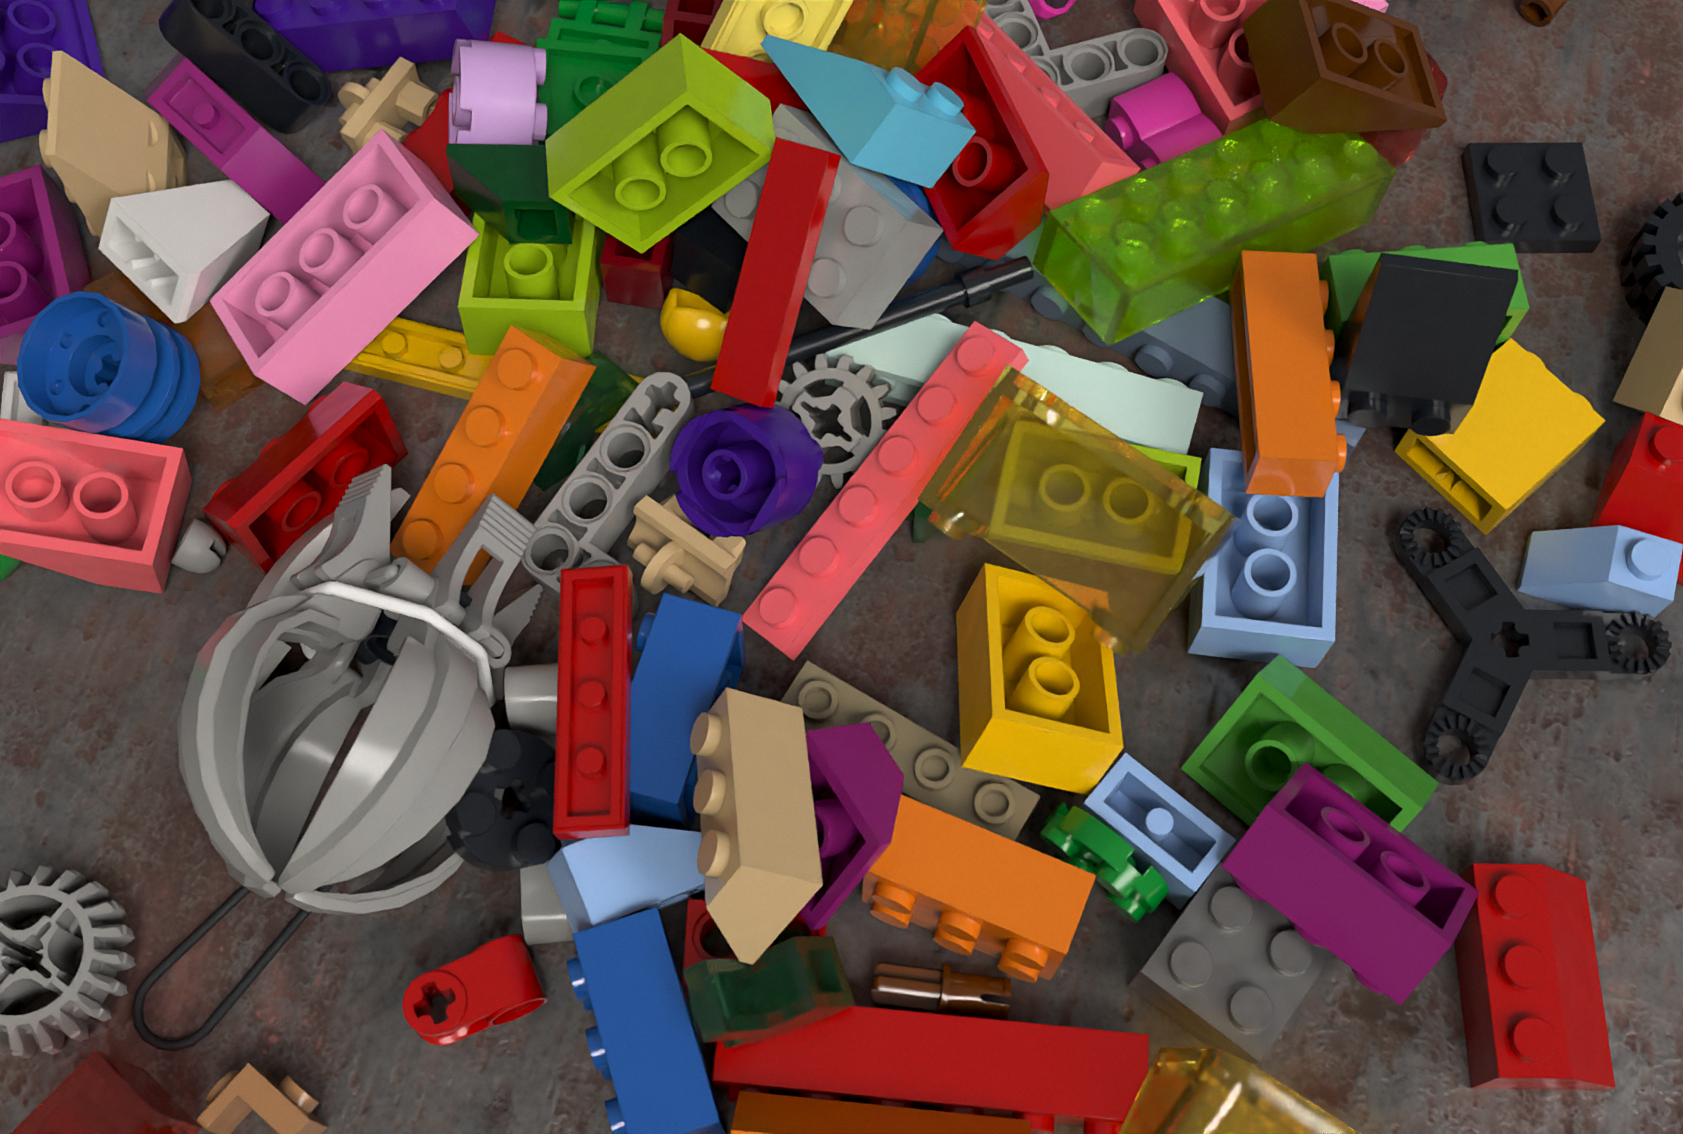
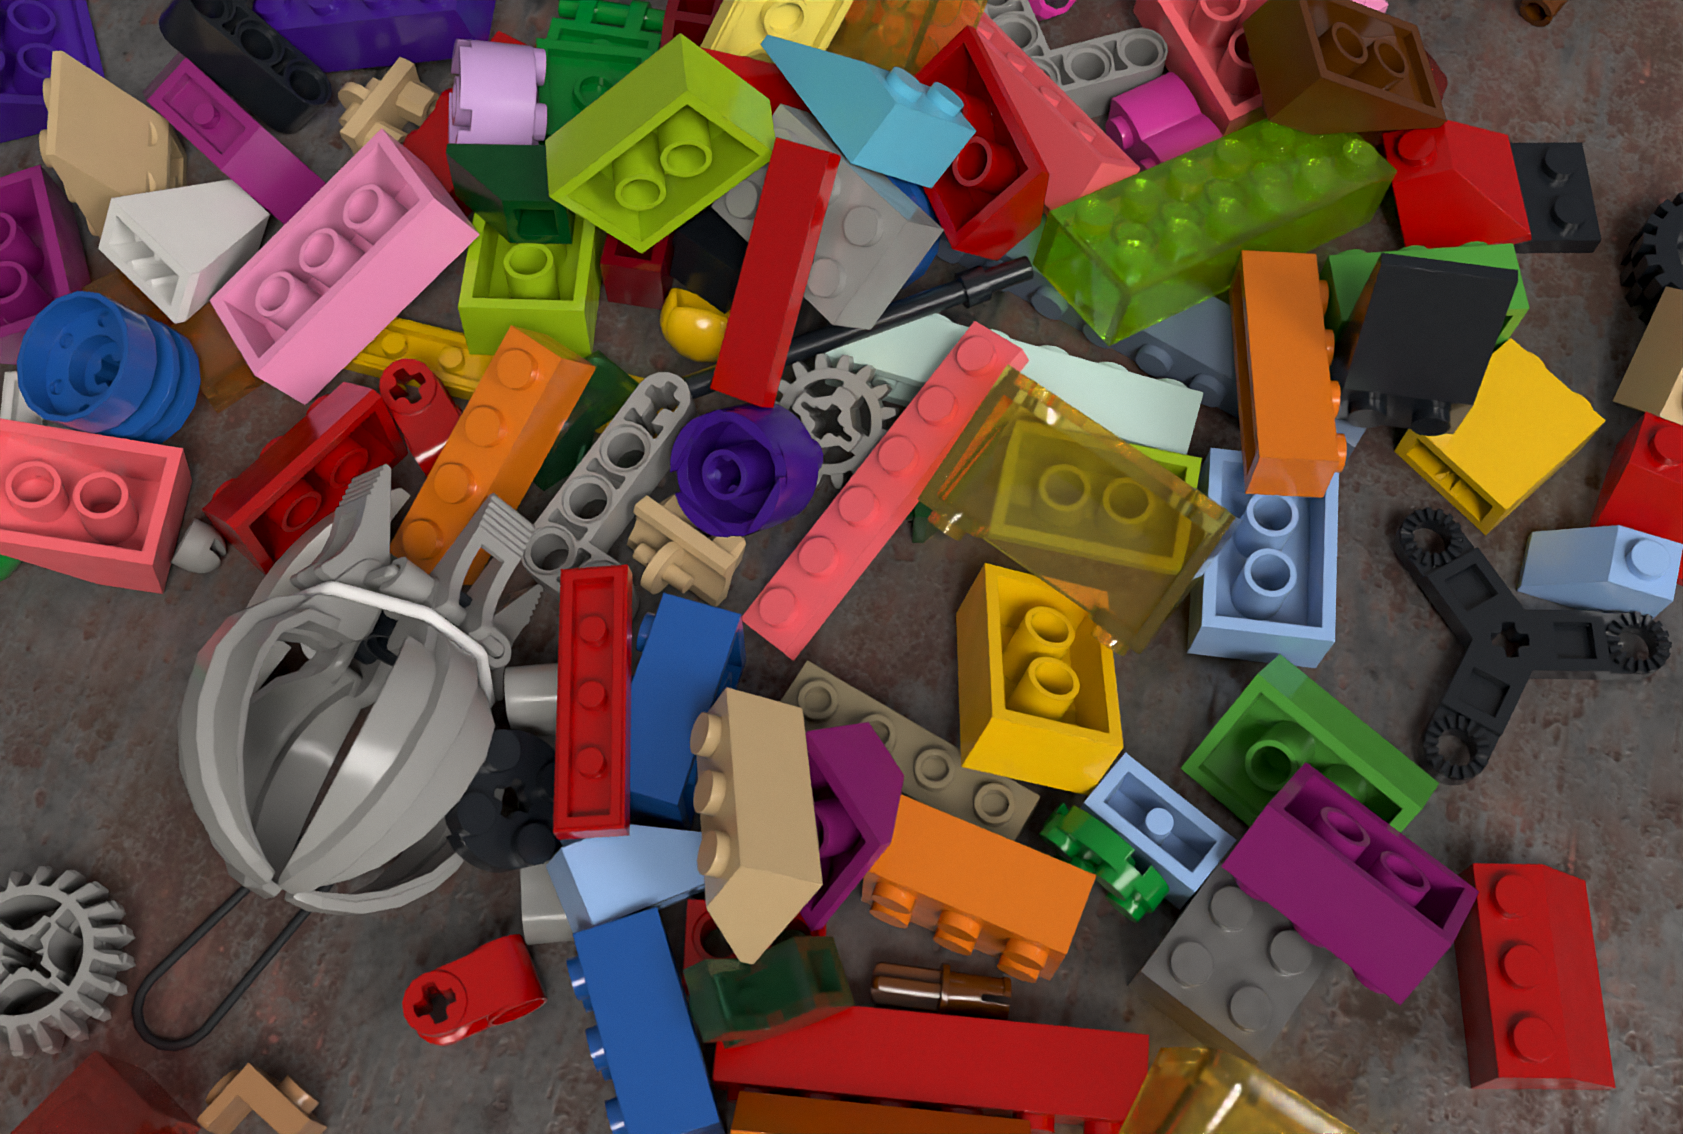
none -> red piece [379,358,463,477]
none -> red slope [1382,120,1532,249]

